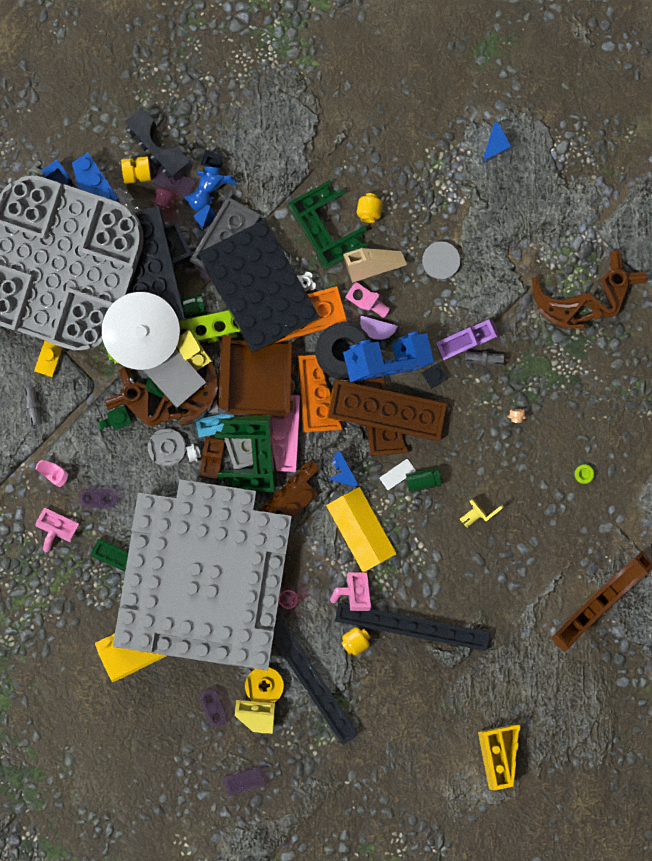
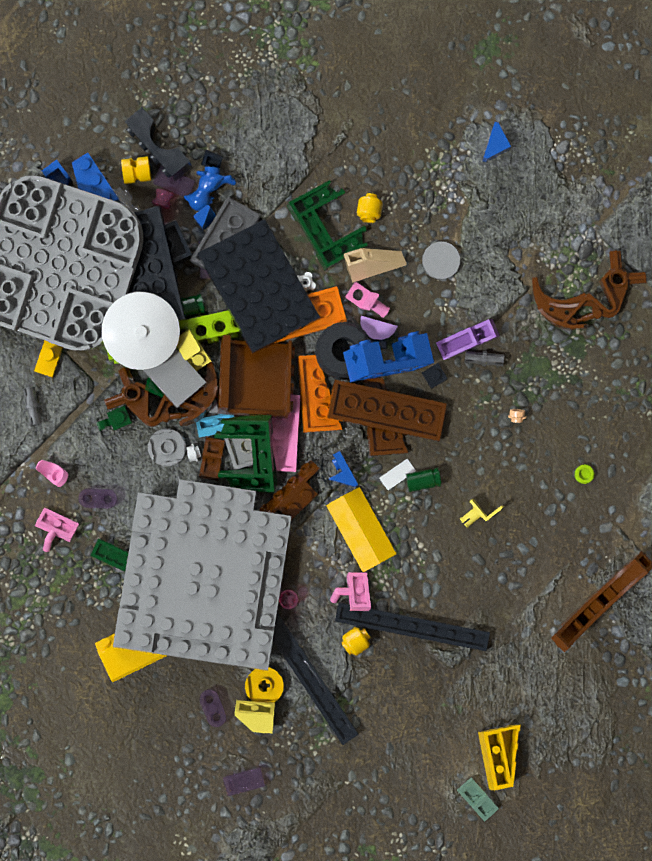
none -> sand green slope [457,777,499,822]

